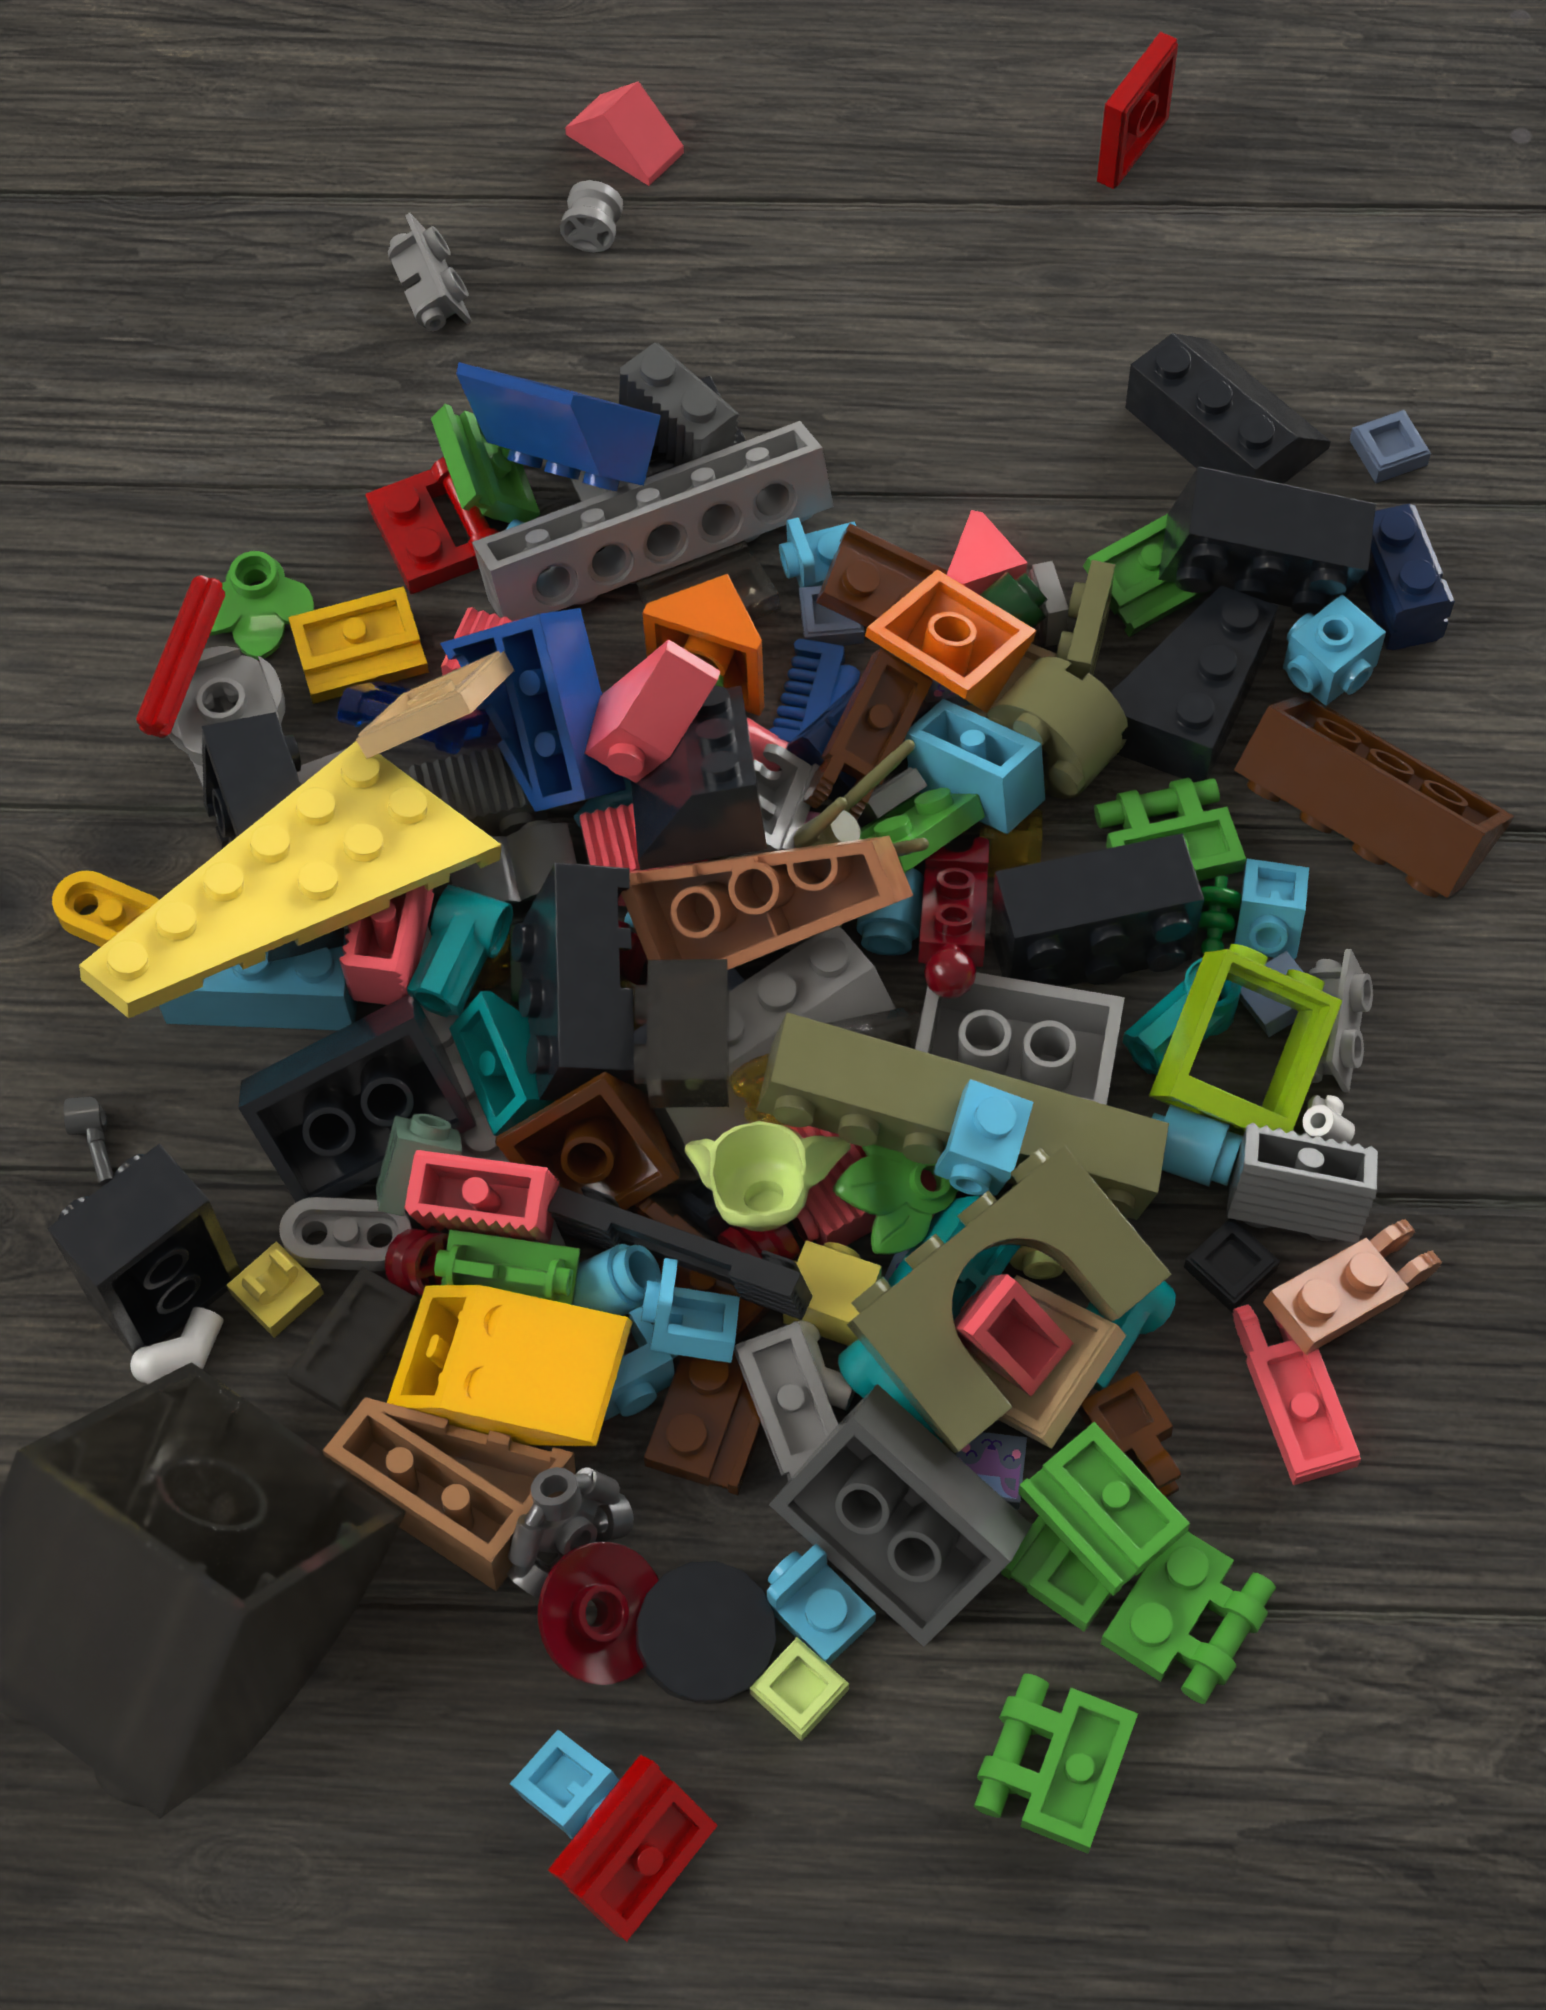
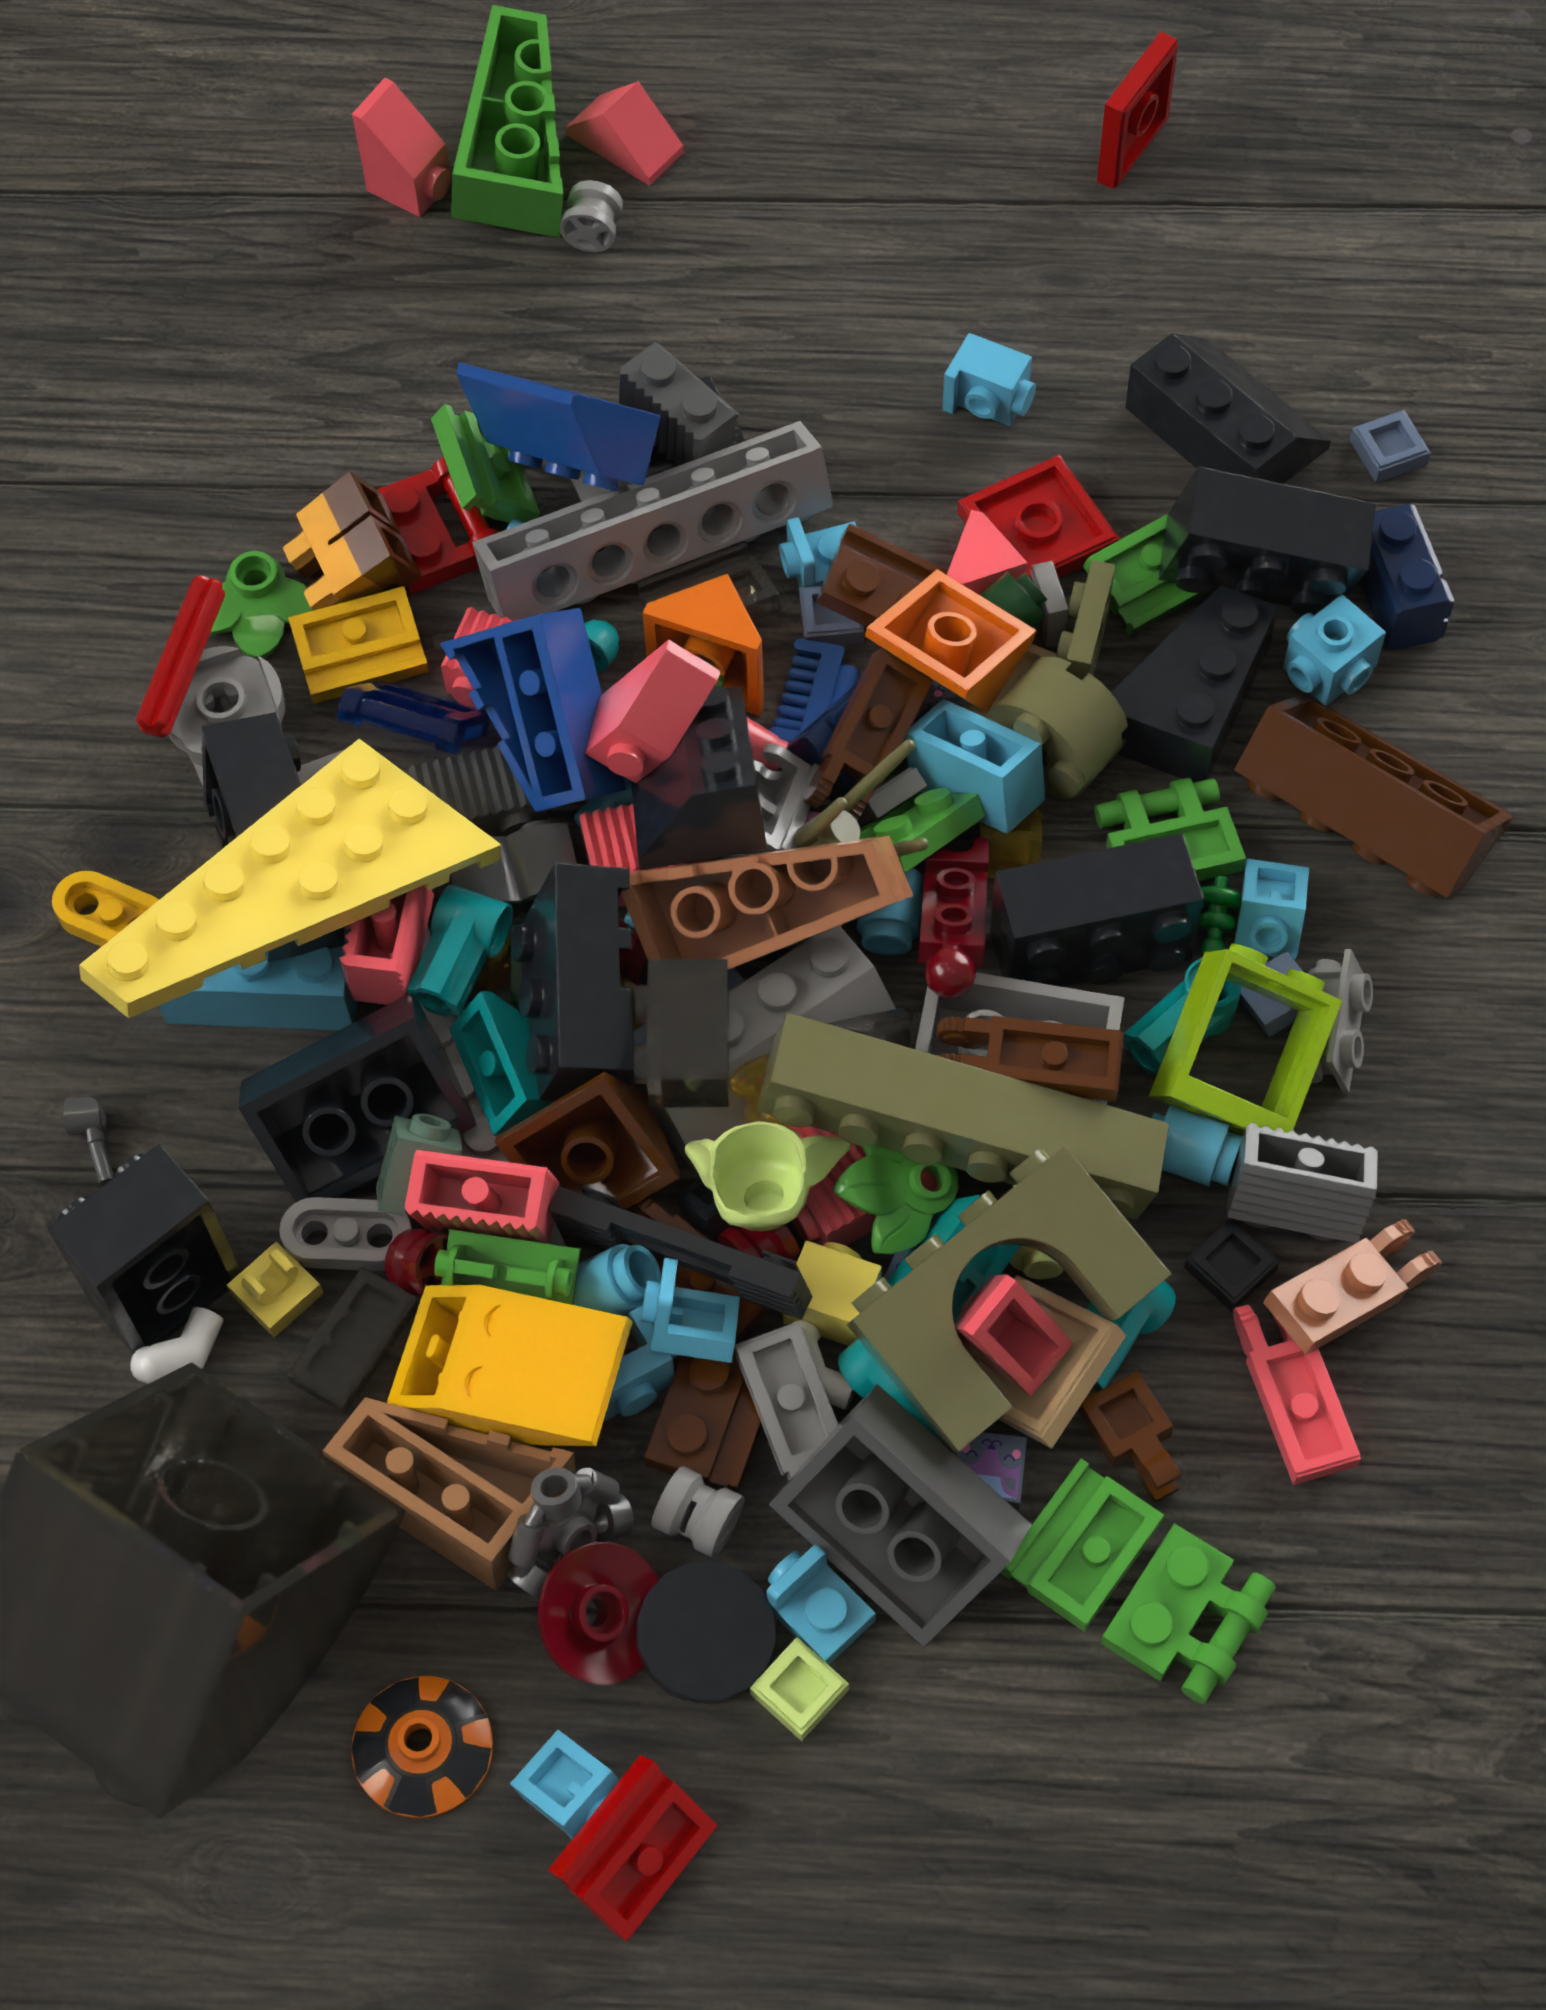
tan tile [356,651,514,759] -> none
light grey hinge [388,213,472,331] -> none
medium azure bracket [934,1079,1034,1195] -> none
bright green plate [974,1674,1138,1854] -> none
bright green plate [1018,1422,1190,1596] -> none
white arm [1303,1095,1355,1144] -> none
none -> hips [282,471,422,610]
none -> dish [351,1676,493,1819]
none -> coral slope [352,78,452,218]
none -> bright green wedge [451,5,563,238]
none -> teal hinge [584,619,619,673]
none -> light grey wheel [651,1466,745,1559]
none -> reddish brown hinge [936,1016,1124,1102]
none -> medium azure brick [943,333,1036,426]
none -> red plate [957,454,1120,578]

